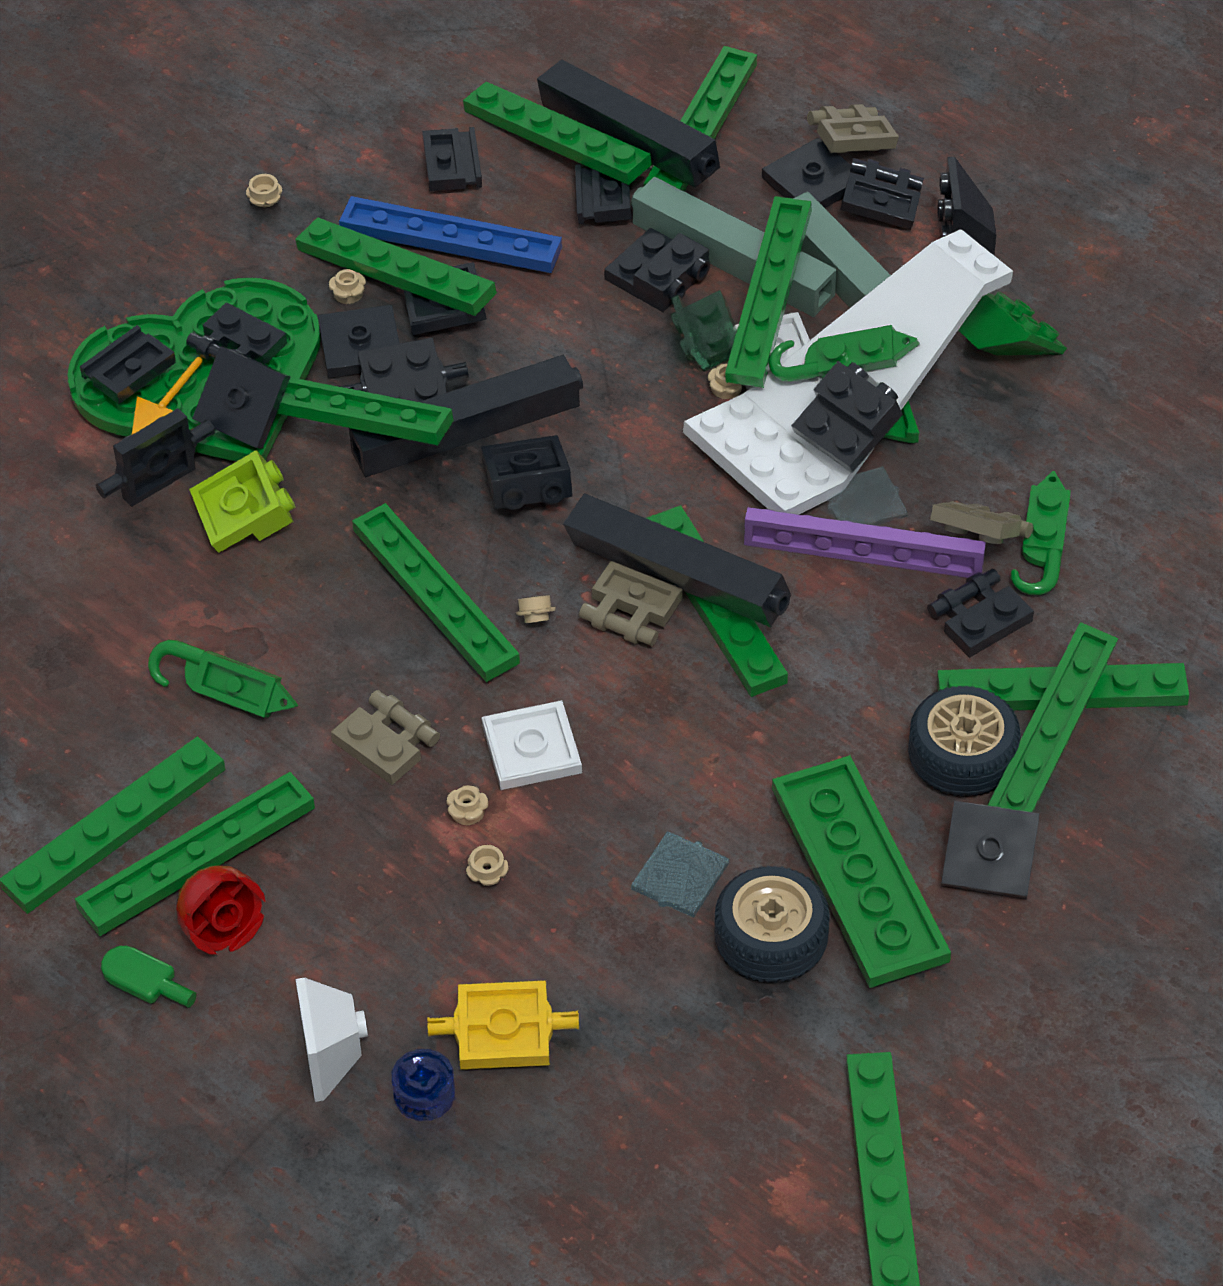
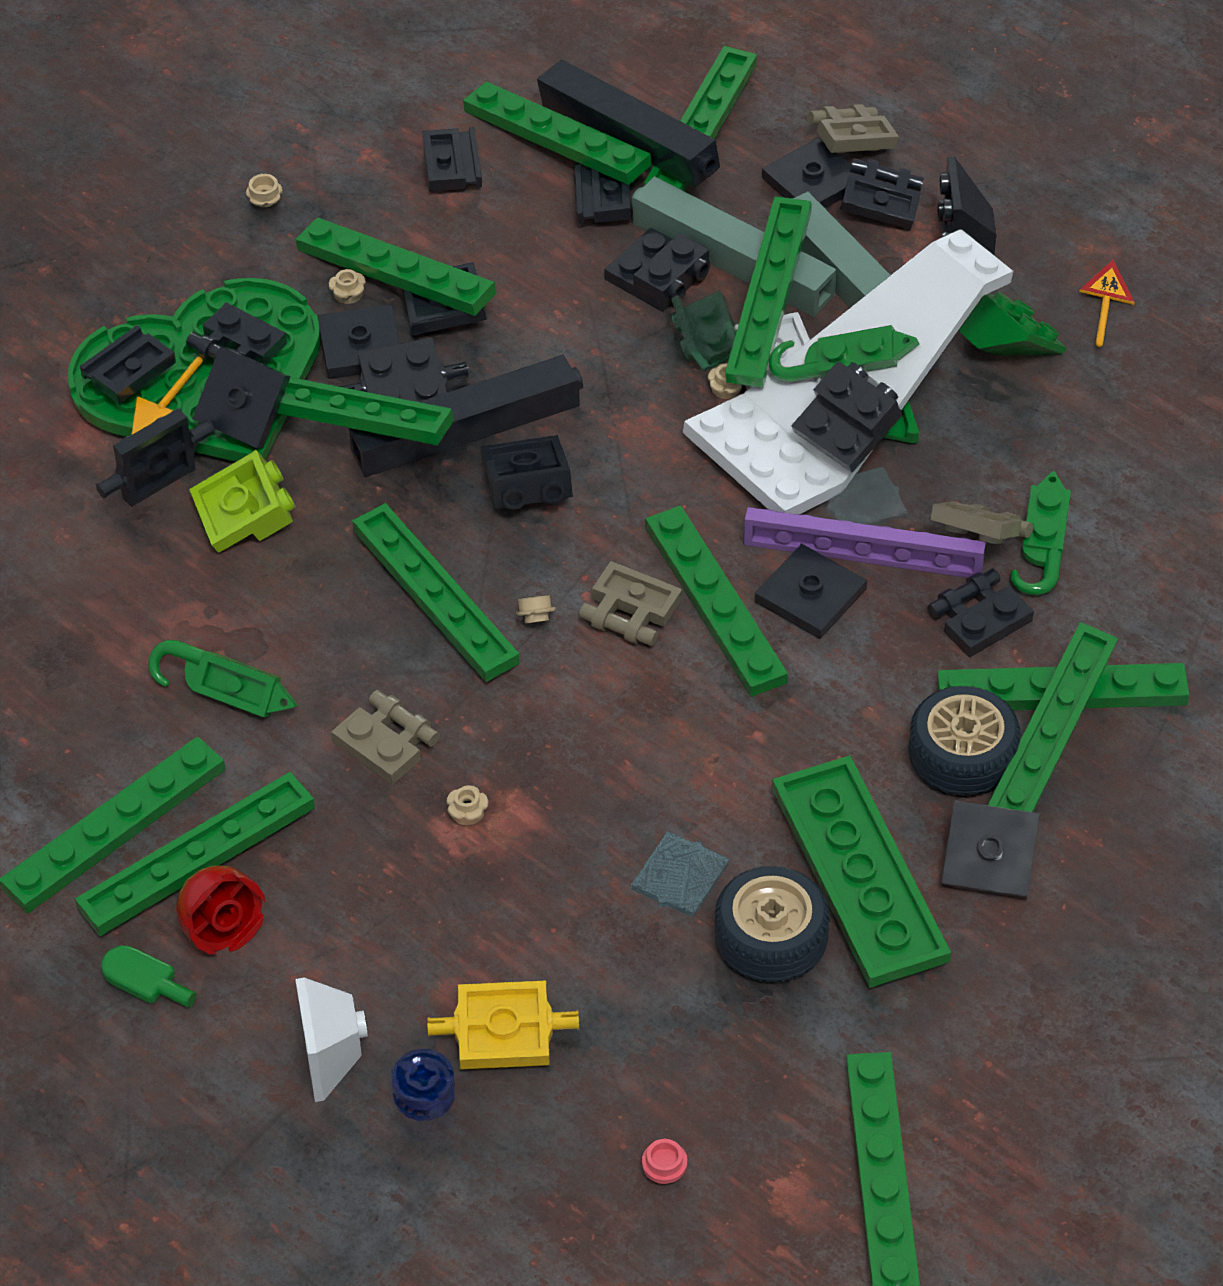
blue plate [339,196,562,273] -> none
tan plate [466,845,508,886] -> none
white tile [482,700,582,790] -> none
black brick [563,493,792,628] -> none
none -> coral plate [642,1139,687,1184]
none -> black plate [755,543,867,639]
none -> piece [1079,260,1135,347]

